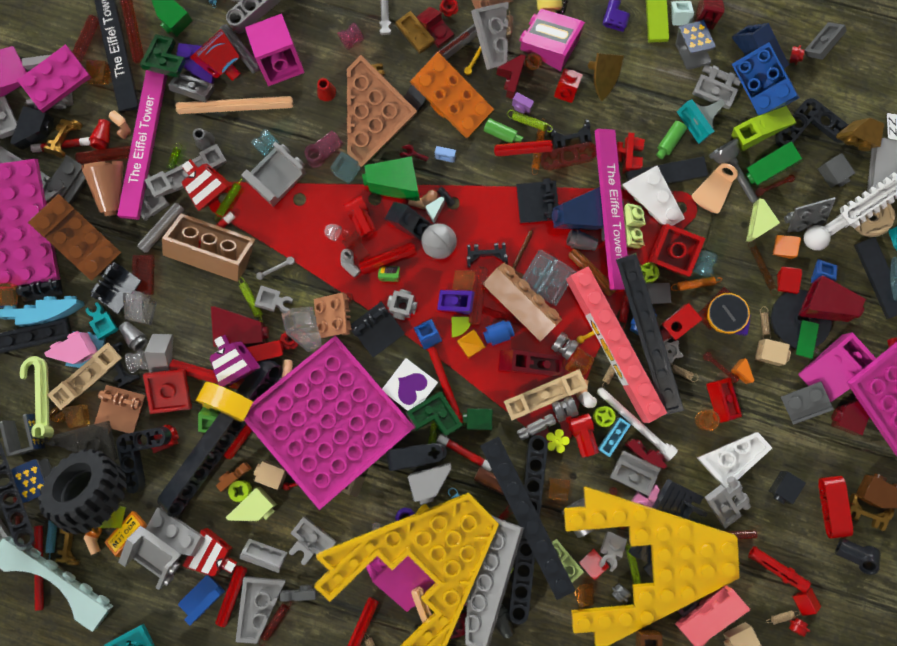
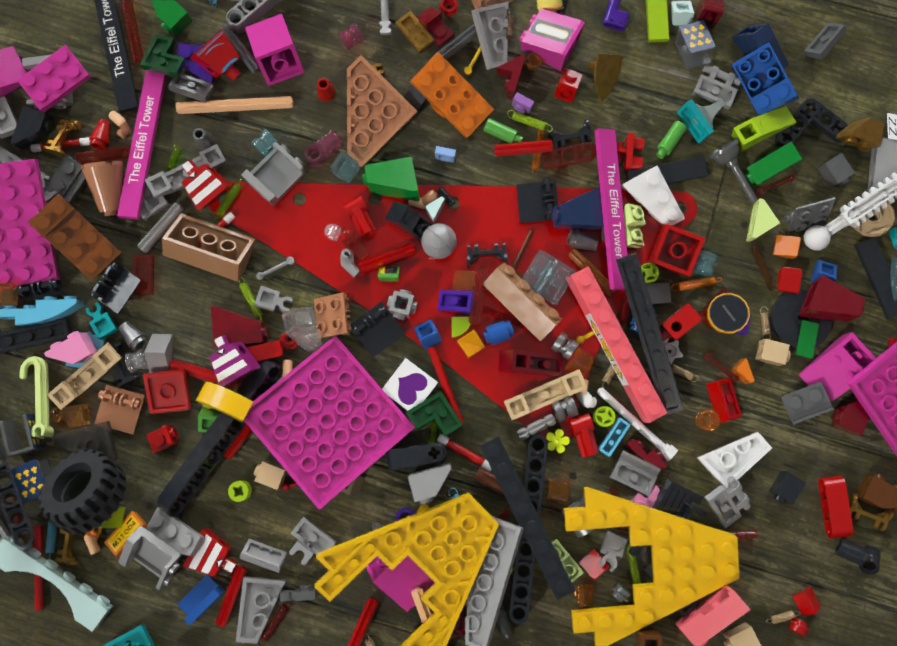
clear red axle [72,14,99,63] -> none
clear orange slope [86,60,110,85] -> none
black beam [116,427,172,494] -> none
clear slope [123,290,157,325] -> none
dark orange plate [216,462,252,492] -> none
yellowish green slope [226,487,277,521] -> none
dark red hand [400,145,429,162] -> none
clear red hinge [435,31,470,56] -> none
dark green brick [463,408,492,430] -> none
light nougat piece [691,163,738,213] -> none
red pin [748,546,811,593] -> none
red plate [789,45,805,65] -> none

